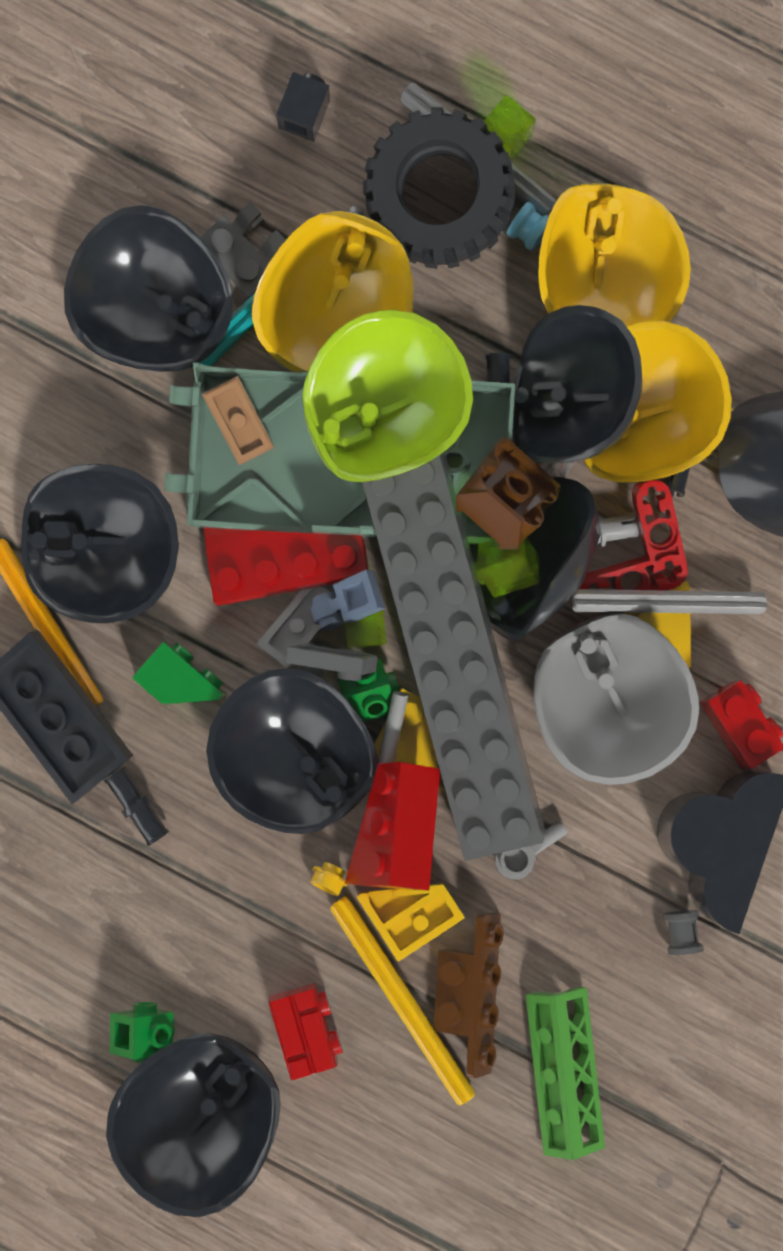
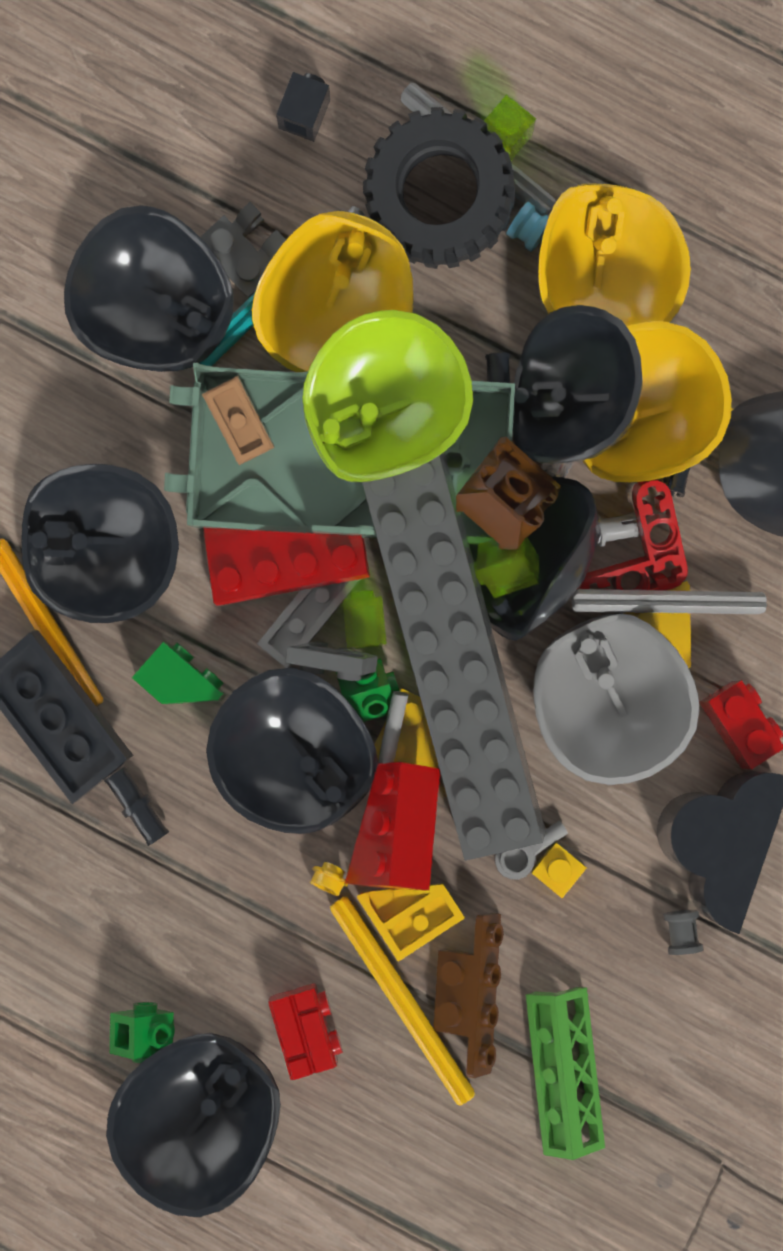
sand blue plate [310,570,385,631] -> none
none -> yellow plate [531,842,587,898]

